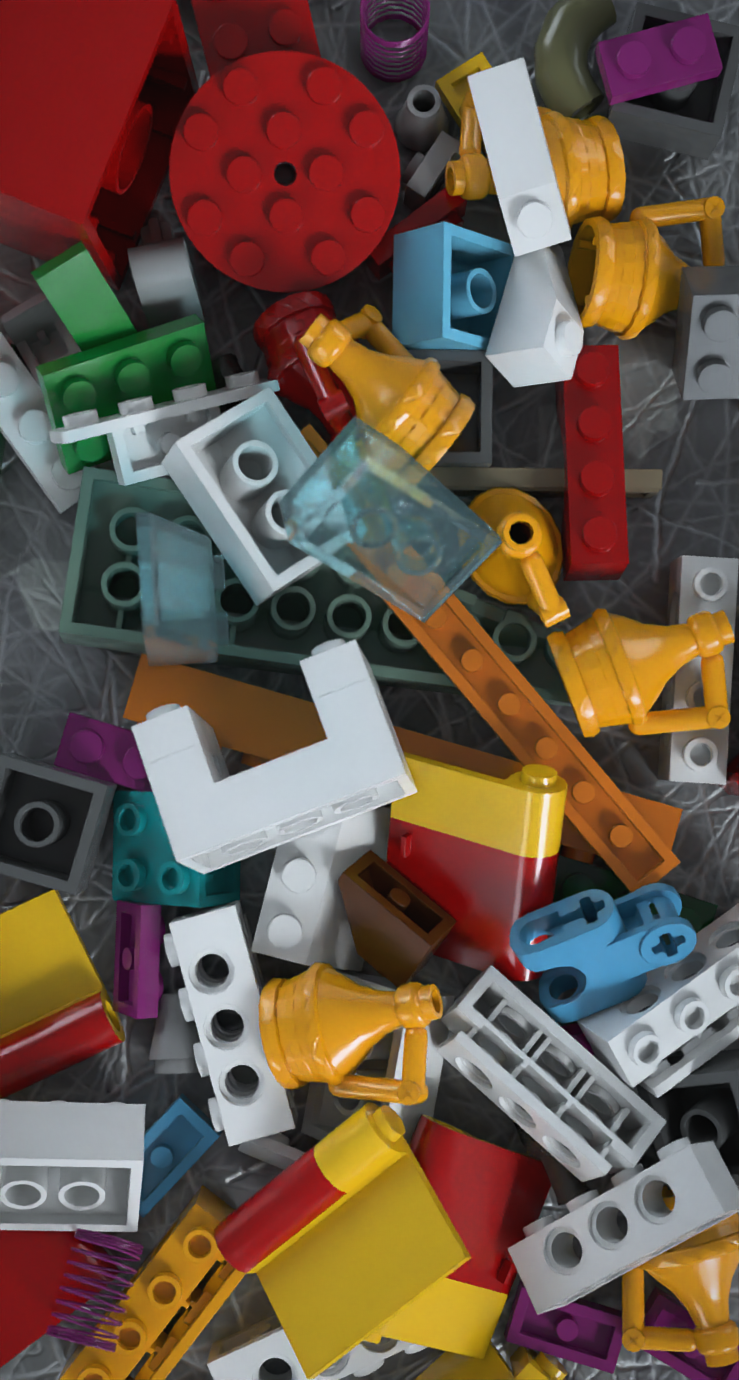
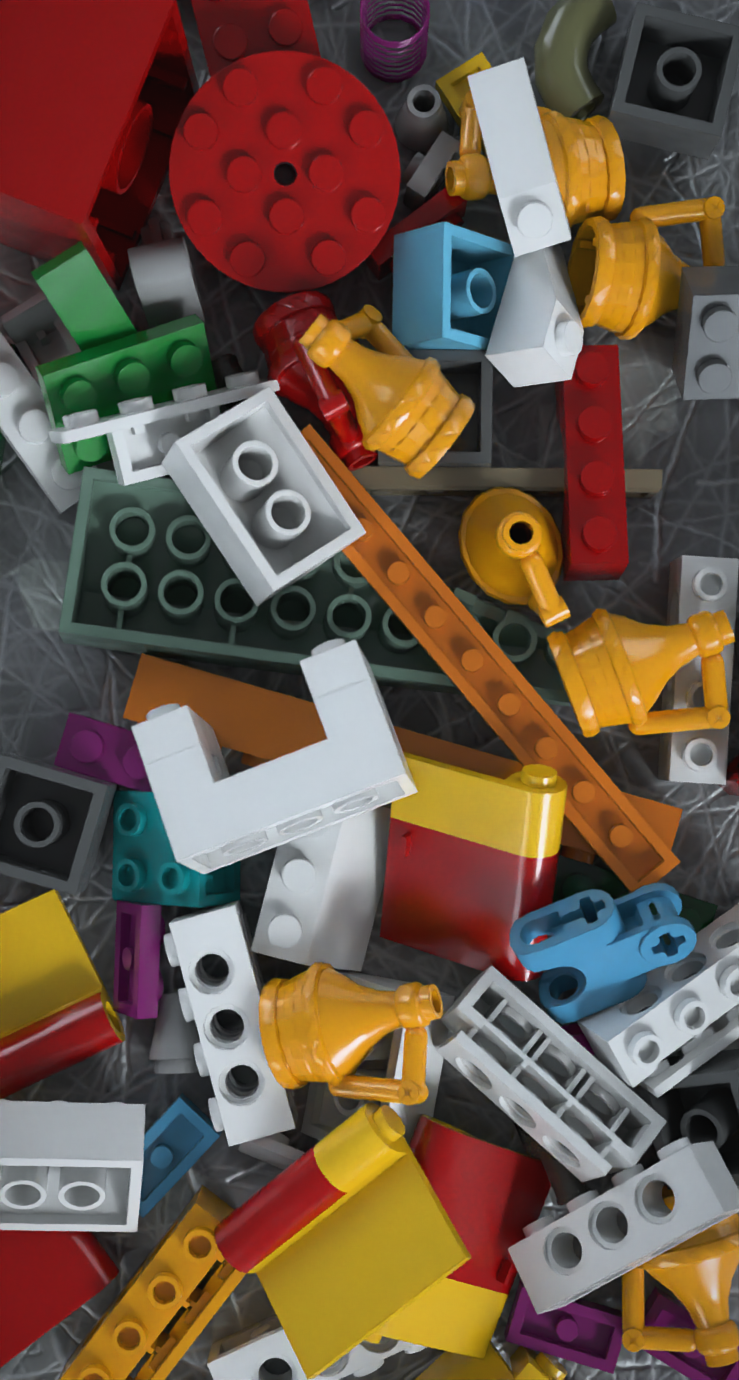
magenta piece [46,1229,144,1352] -> none
clear light blue slope [136,512,229,666] -> none
clear light blue slope [279,416,502,623] -> none
reddish brown slope [338,849,457,988] -> none
magenta plate [594,13,723,106] -> none

